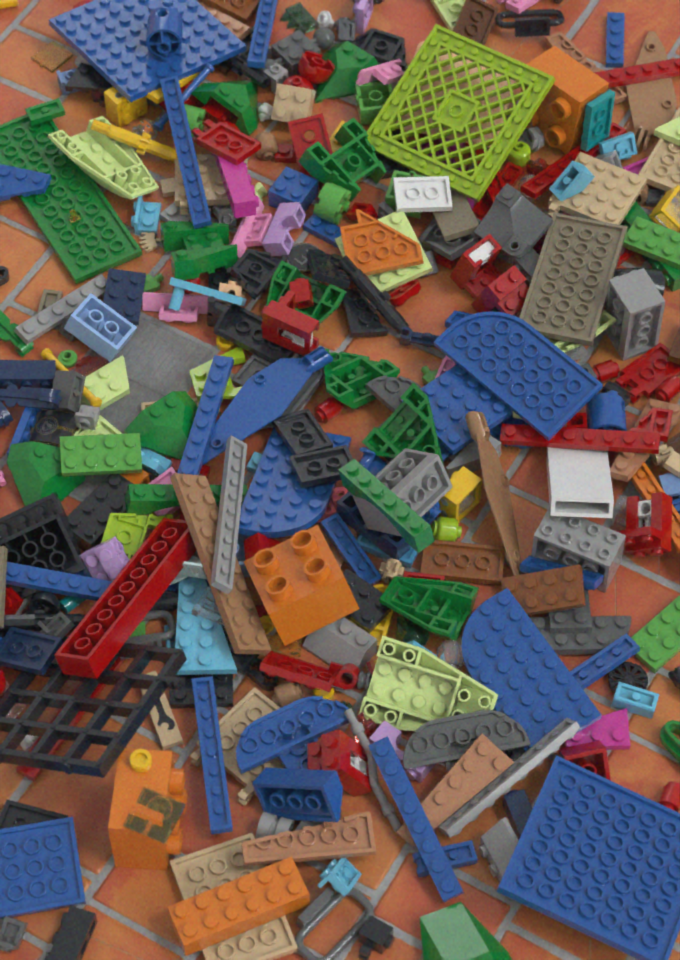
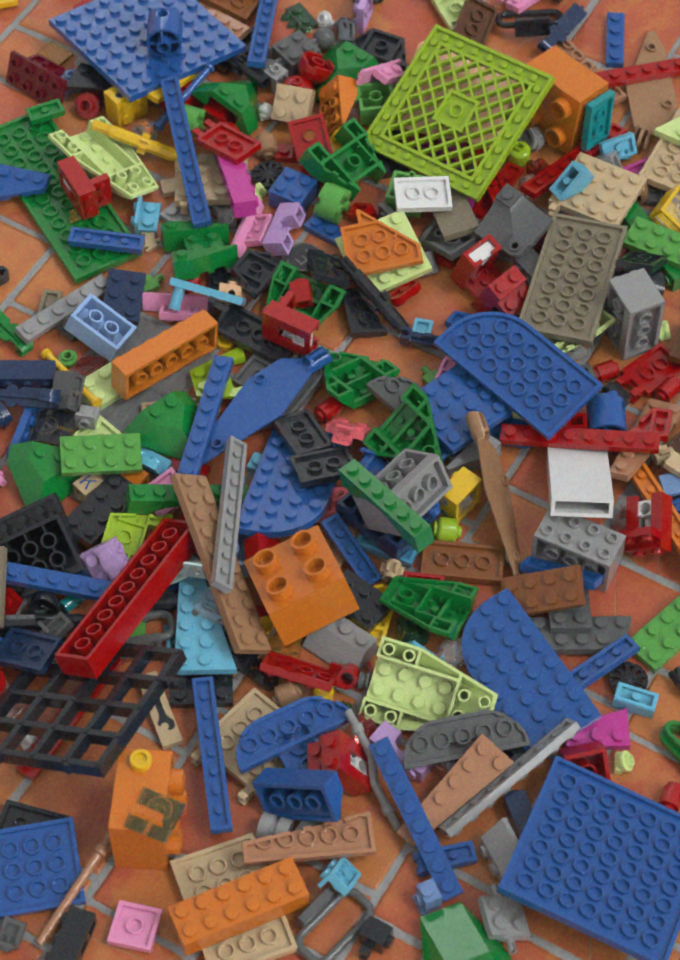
none -> dark red bracket [6,51,67,105]
none -> nougat bar [35,831,111,946]
none -> red brick [57,155,113,220]
none -> blue plate [68,227,145,255]
none -> tan brick [72,475,104,502]
none -> red plate [74,93,101,119]
none -> bright pink plate [107,900,163,954]
none -> orange brick [111,309,218,401]
none -> black wheel [252,160,285,189]
none -> orange slope [318,75,357,135]
none -> coral plate [325,417,372,446]
none -> medium azure plate [412,317,434,333]
none -> medium blue brick [412,878,442,916]
none -> light grey plate [477,884,531,954]
none -> dark blue piece [537,2,588,53]
none -> yellowish green plate [614,750,635,775]
none -> black plate [616,250,668,275]
none -> yellowish green plate [659,320,671,342]

